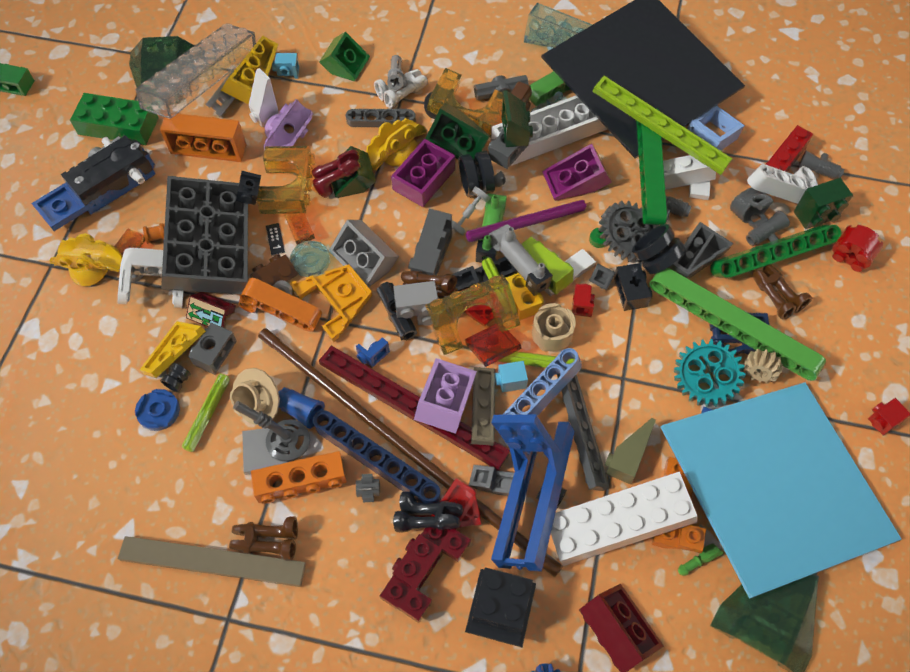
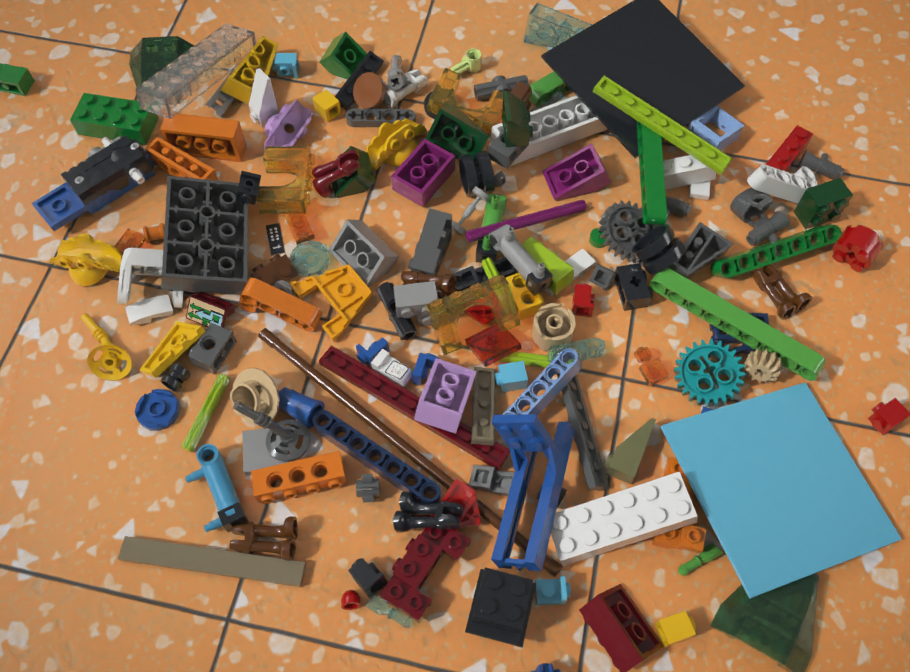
none -> yellow dish [81,313,132,381]
none -> white slope [125,295,173,326]
none -> orange brick [145,136,219,181]
none -> dark azure piece [185,444,249,532]
none -> yellow brick [312,89,342,123]
none -> black tile [334,51,384,111]
none -> red hinge [341,590,361,610]
none -> black brick [348,558,388,599]
none -> dark orange tile [353,72,386,109]
none -> clear light blue piece [365,595,413,628]
none -> white leg [371,349,413,388]
none -> blue bracket [412,353,440,386]
none -> yellowish green axle [451,48,481,76]
none -> medium azure bracket [535,576,571,606]
none -> clear light blue beam [547,338,605,364]
none -> clear orange plate [634,346,669,386]
none -> yellow brick [654,610,696,648]

